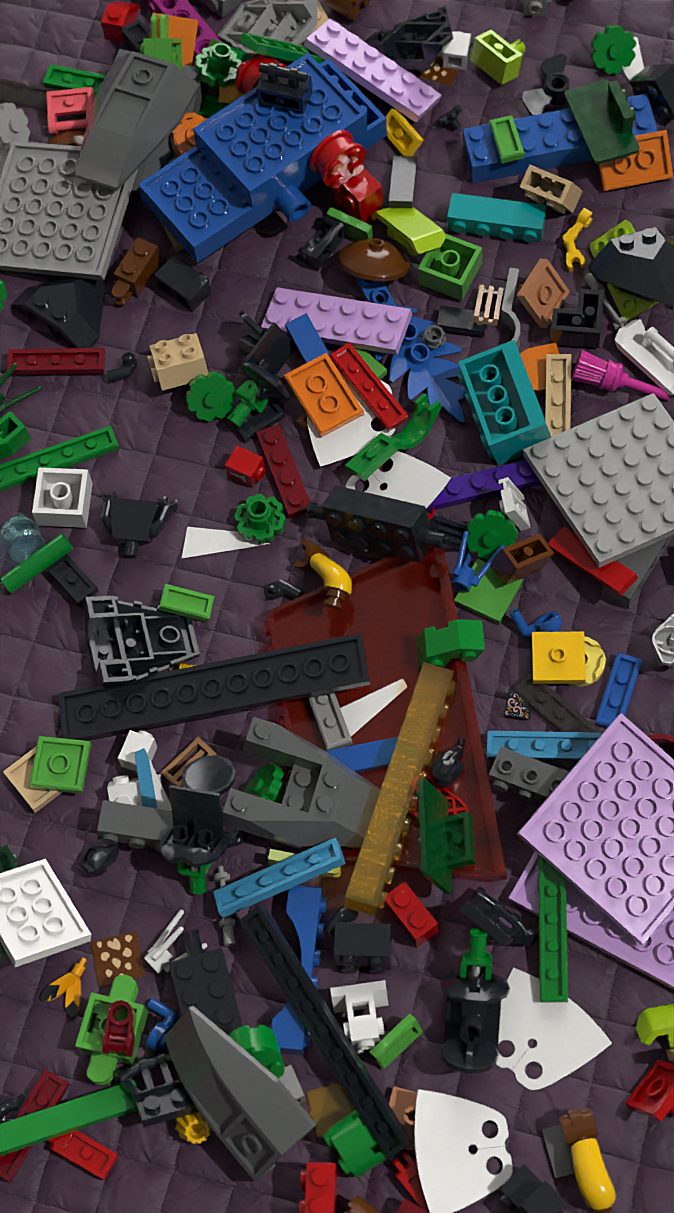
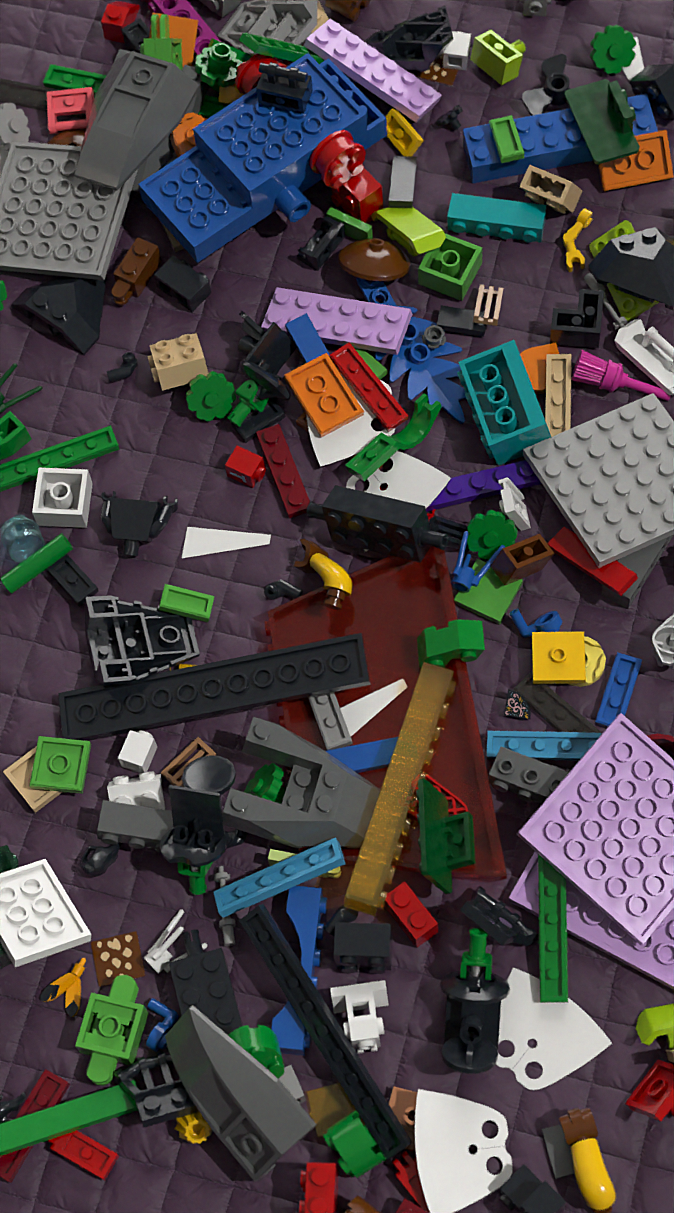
dark red plate [7,348,106,375] -> none
dark red piece [102,1000,137,1057] -> none
dark azure sticker [135,748,171,811] -> none
green plant [235,494,286,544] -> none
bright green tile [370,1013,423,1069] -> none
black piece [429,738,465,787] -> none
light grey piece [501,268,520,349] -> none
nougat tile [517,259,570,328] -> none

